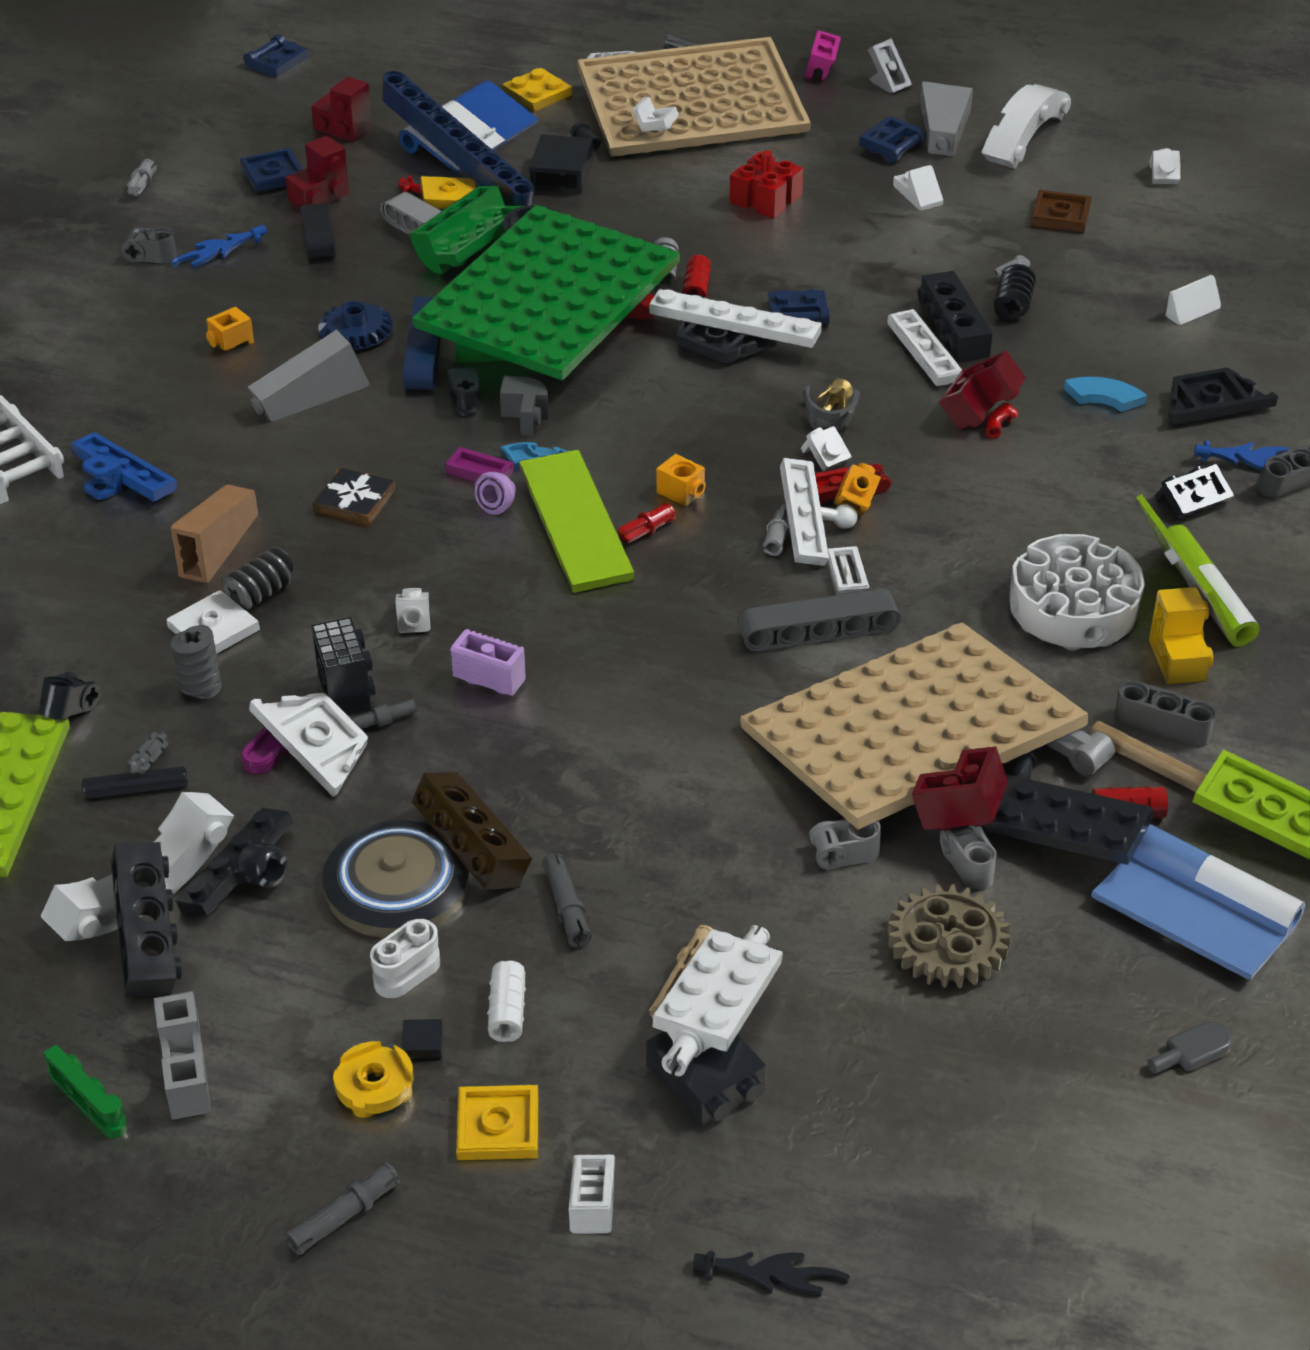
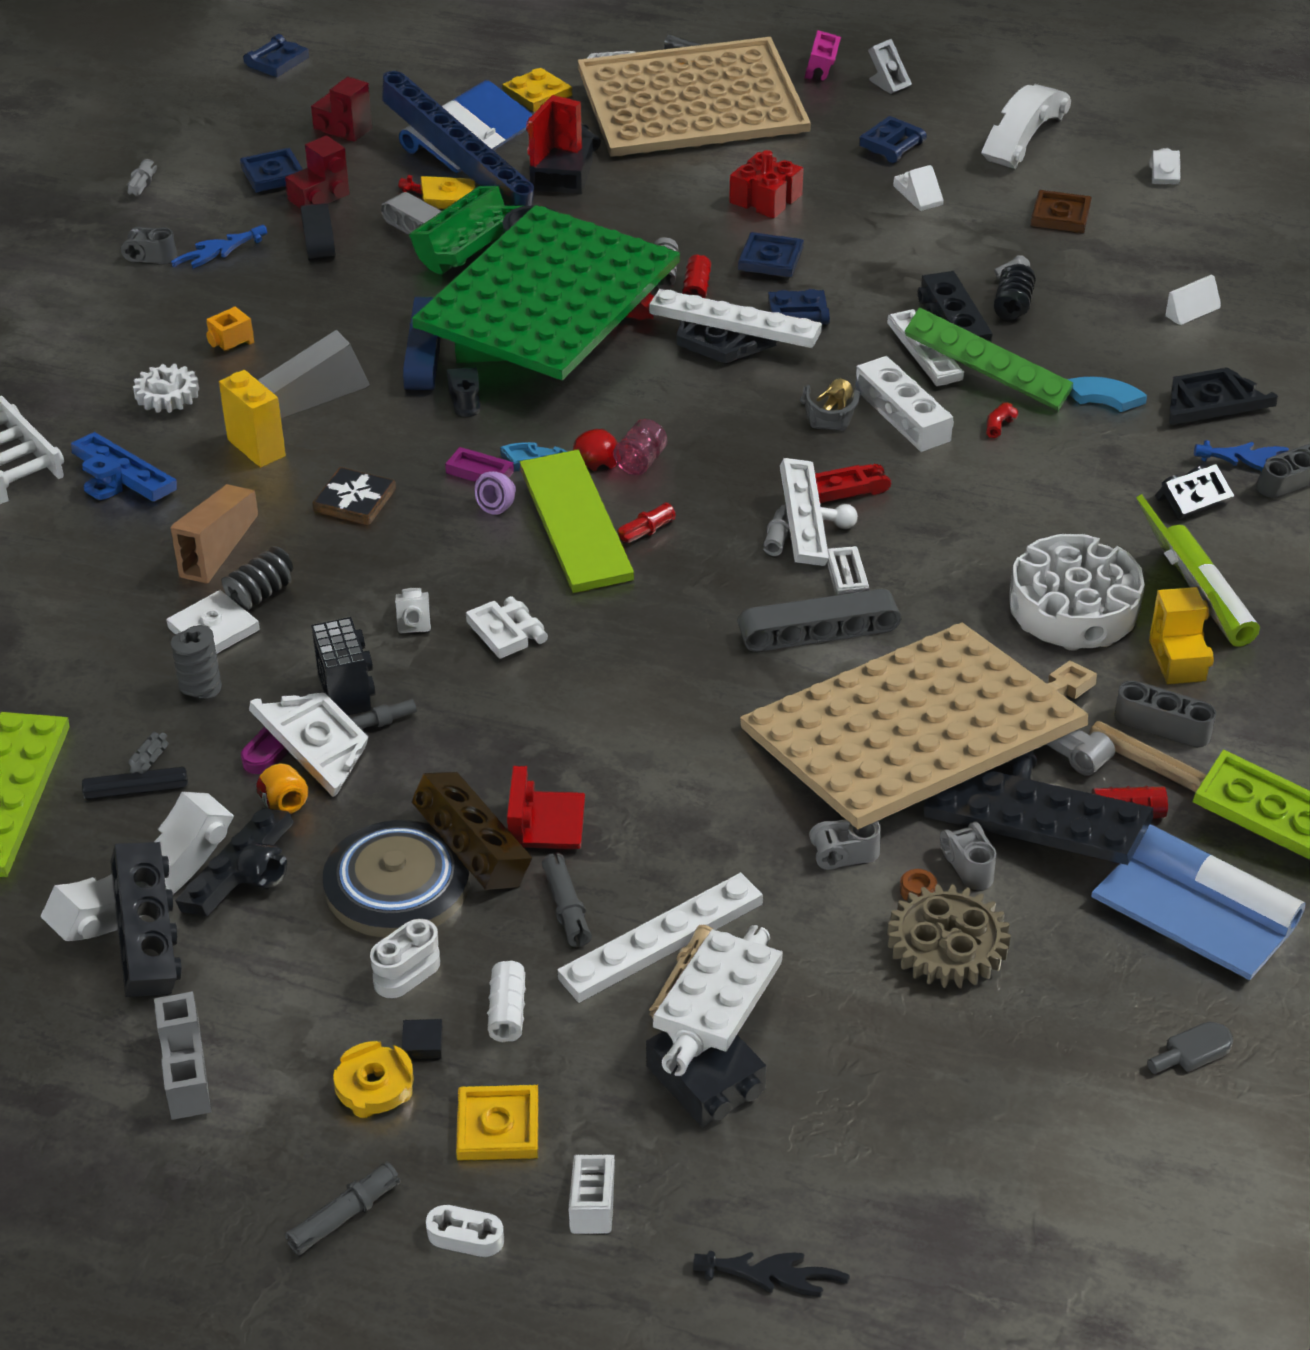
black piece [38,672,101,719] -> none
green plate [43,1044,127,1138] -> none
dark blue gear [318,301,393,350] -> none
lavender brick [450,629,526,696] -> none
dark grey brick [500,375,549,437] -> none
white bracket [633,97,679,132] -> none
light orange brick [656,454,706,507] -> none
white bracket [801,426,852,472] -> none
light orange brick [833,463,881,516] -> none
dark red brick [912,746,1008,830] -> none
light grey slope [920,81,973,157] -> none
dark red brick [939,350,1026,430] -> none
none -> white gear [133,364,199,413]
none -> yellow brick [219,369,286,468]
none -> light orange head [256,763,308,815]
none -> white beam [426,1205,504,1257]
none -> white plate [466,597,548,659]
none -> red bracket [507,766,585,849]
none -> red bracket [526,95,582,167]
none -> white plate [557,873,763,1003]
none -> red hair [572,429,621,471]
none -> clear pink wheel [614,419,668,475]
none -> dark blue plate [738,232,804,277]
none -> white brick [855,356,954,452]
none -> dark orange tile [900,869,937,901]
none -> bright green plate [905,307,1073,411]
none -> tan plate [1047,660,1097,699]

